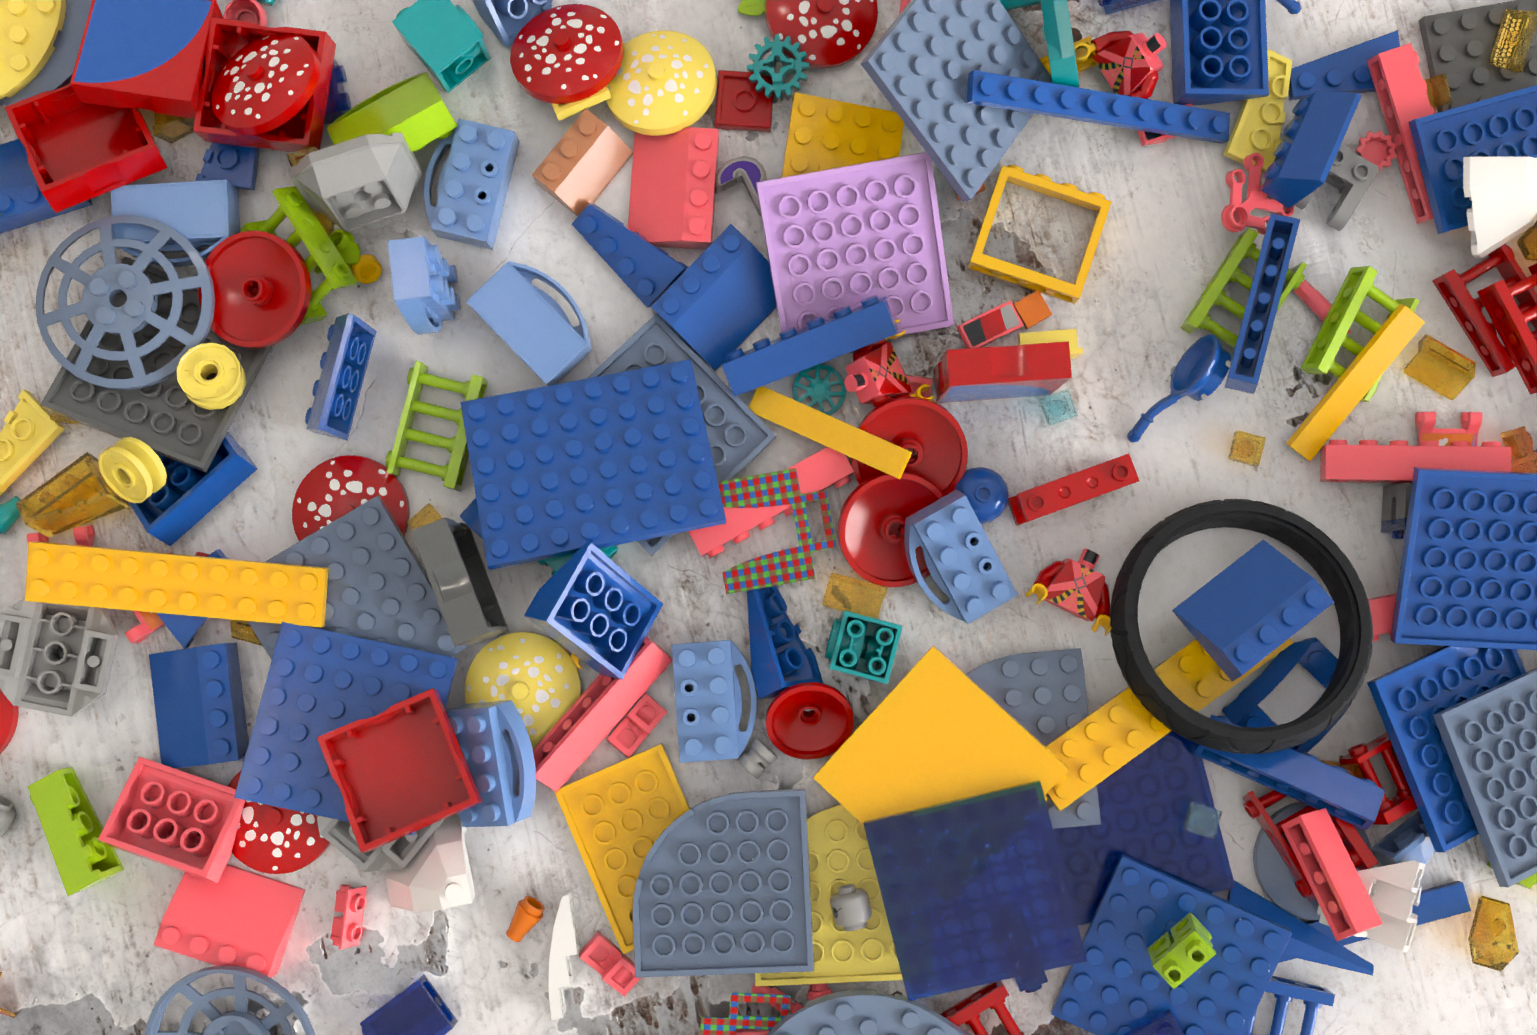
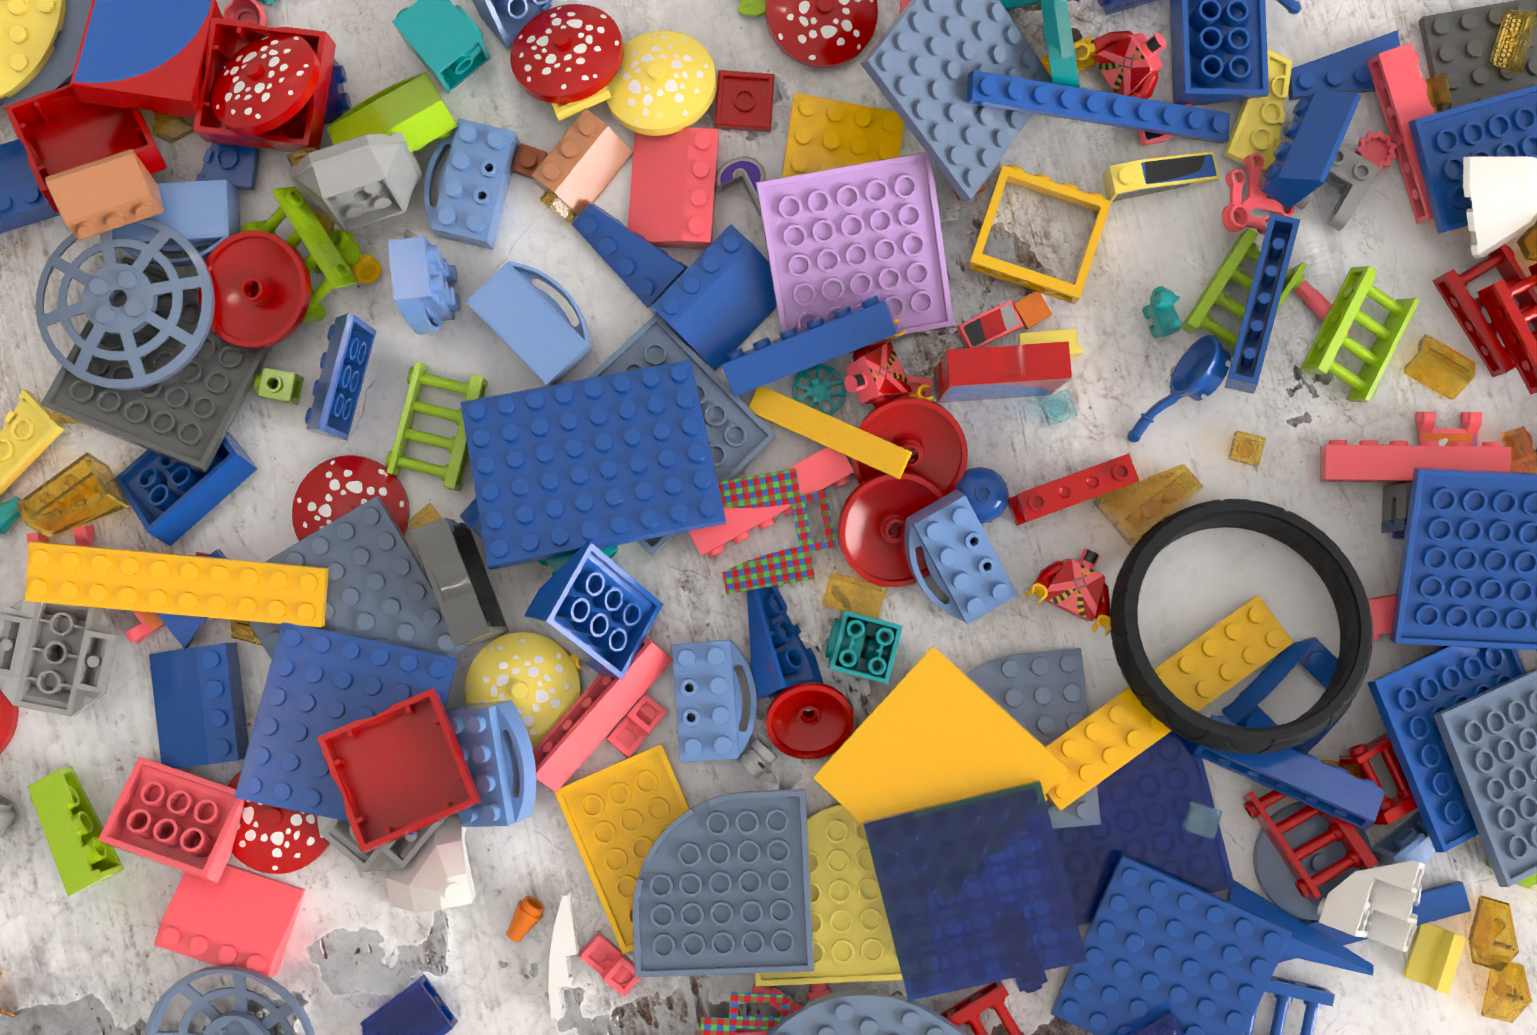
light yellow wheel [98,437,167,503] -> none
light yellow wheel [176,343,246,410] -> none
coral hinge [330,884,367,949] -> none
teal gear [747,34,810,100] -> none
light grey head [830,884,872,931] -> none
lime hips [1147,912,1216,989] -> none
blue slope [1172,539,1334,682] -> none
coral brick [1281,808,1383,941] -> none
yellow tile [1286,304,1425,461] -> none
none -> nougat slope [45,149,164,240]
none -> lime brick [254,367,304,405]
none -> copper plate [511,143,548,180]
none -> clear yellow tile [540,192,577,222]
none -> clear yellow wedge [1093,464,1203,546]
none -> slope [1102,151,1220,202]
none -> teal animal [1142,286,1181,338]
none -> light yellow panel [1403,923,1466,994]
none -> clear yellow slope [1481,957,1532,1023]

